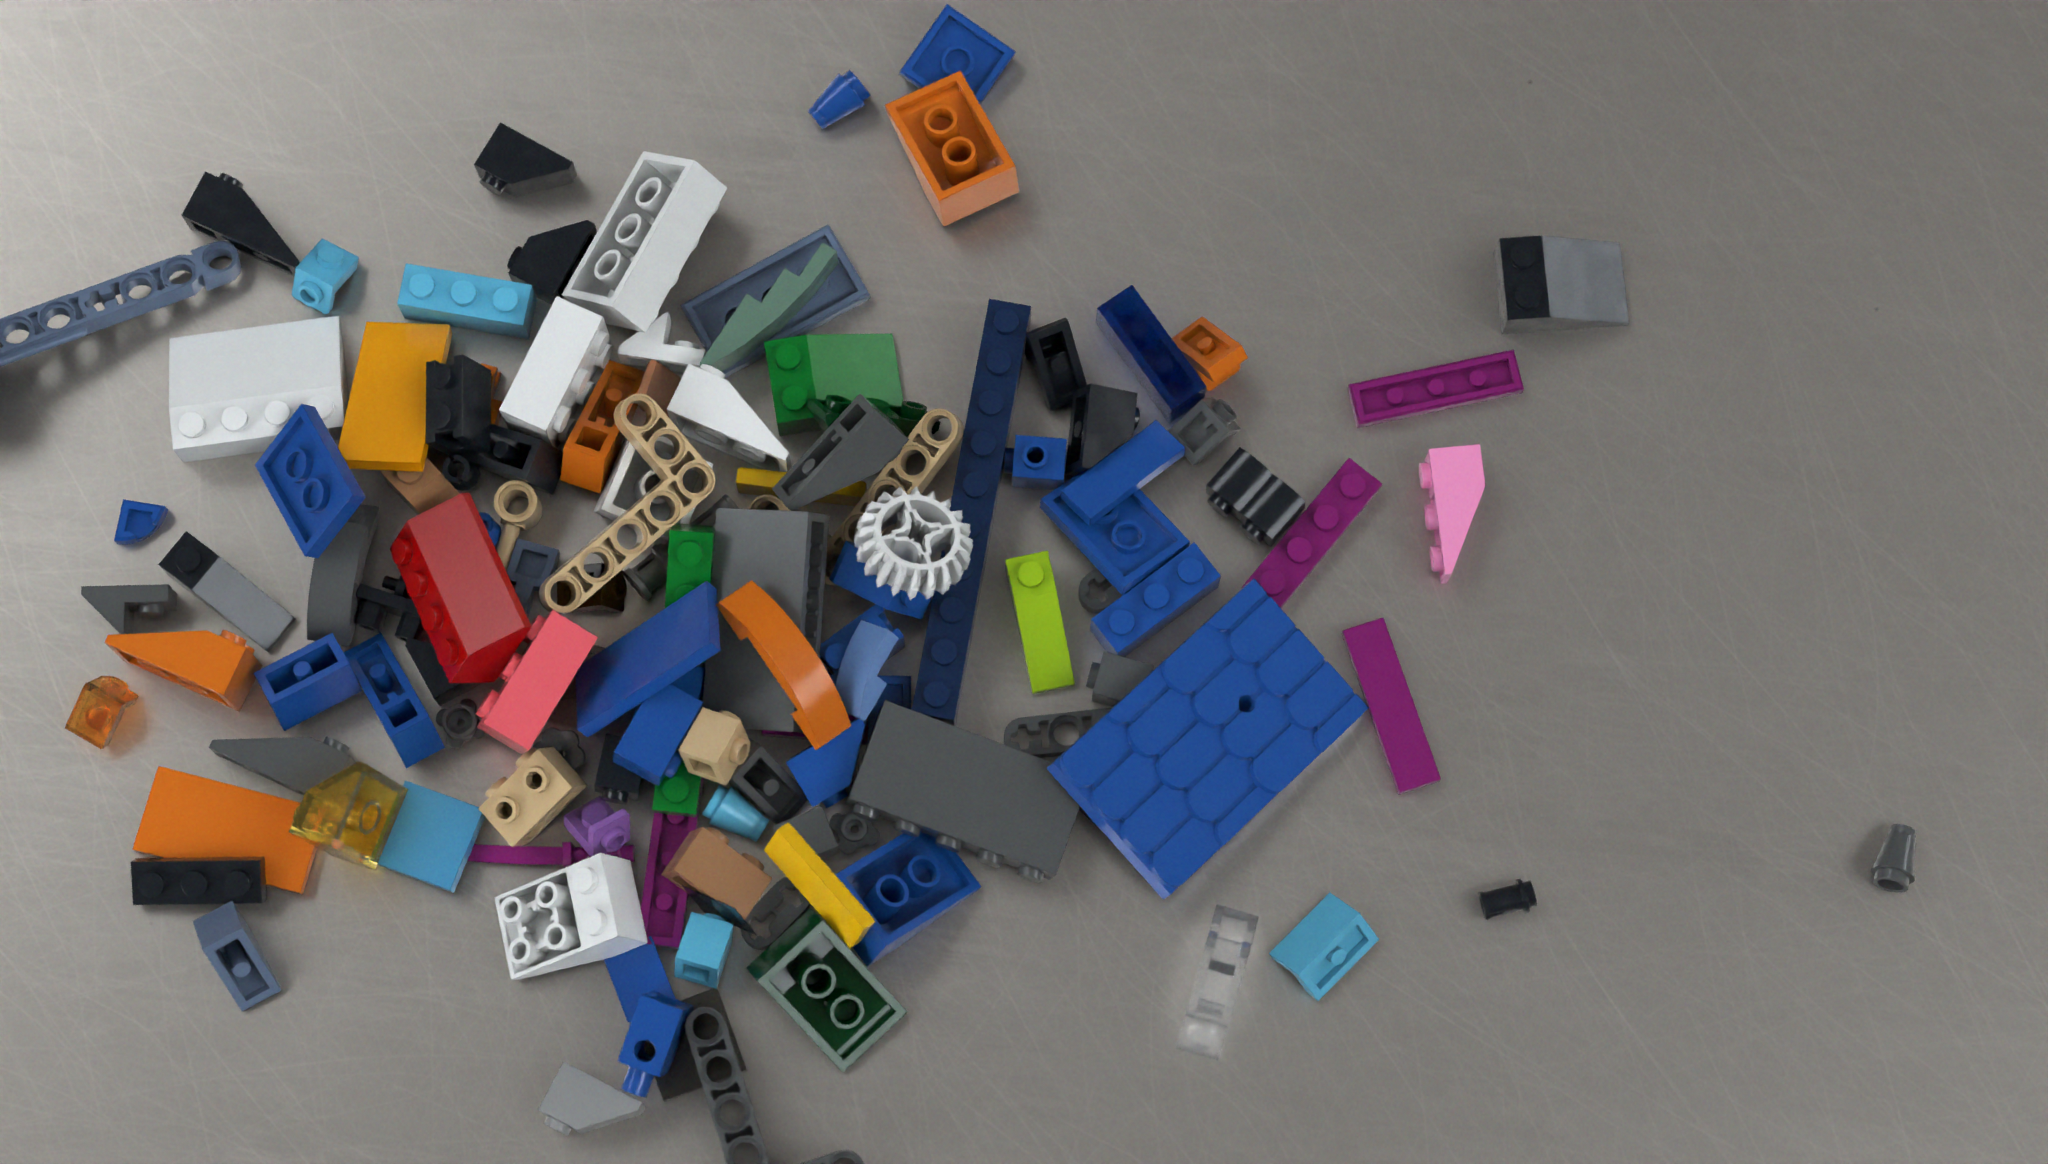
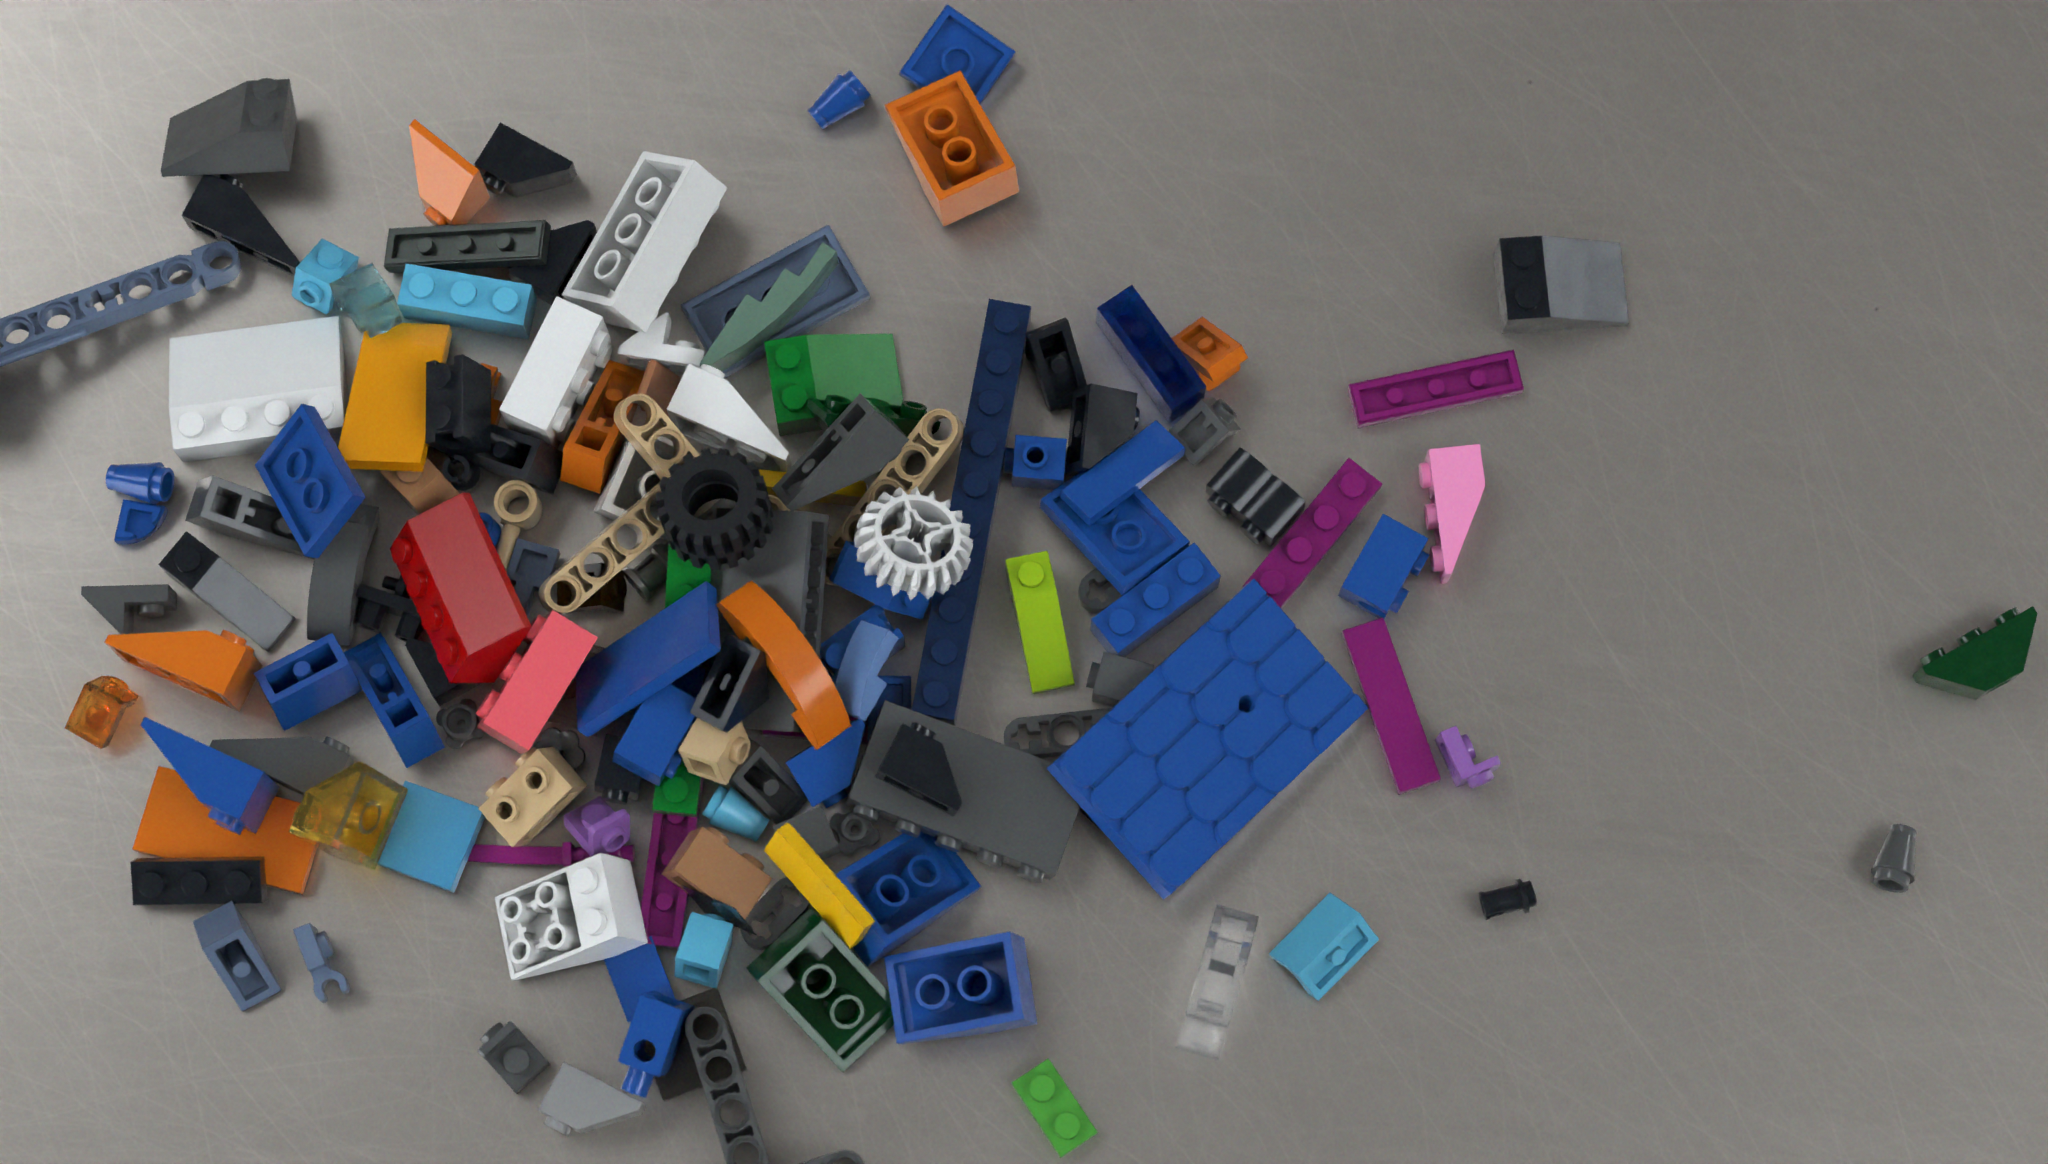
none -> blue cone [106,462,174,505]
none -> blue slope [141,717,279,835]
none -> dark grey slope [161,78,297,177]
none -> dark grey slope [185,475,314,559]
none -> sand blue plate [293,923,350,1003]
none -> clear light blue window [329,263,402,338]
none -> pearl dark grey tile [384,220,551,273]
none -> orange slope [409,119,490,226]
none -> dark grey bracket [477,1021,550,1094]
none -> black tyre [656,448,774,570]
none -> black slope [690,633,769,732]
none -> black slope [875,723,962,817]
none -> blue slope [884,931,1038,1045]
none -> bright green plate [1012,1058,1098,1158]
none -> blue brick [1338,514,1430,619]
none -> medium lavender bracket [1435,726,1501,789]
none -> dark green slope [1912,606,2037,700]

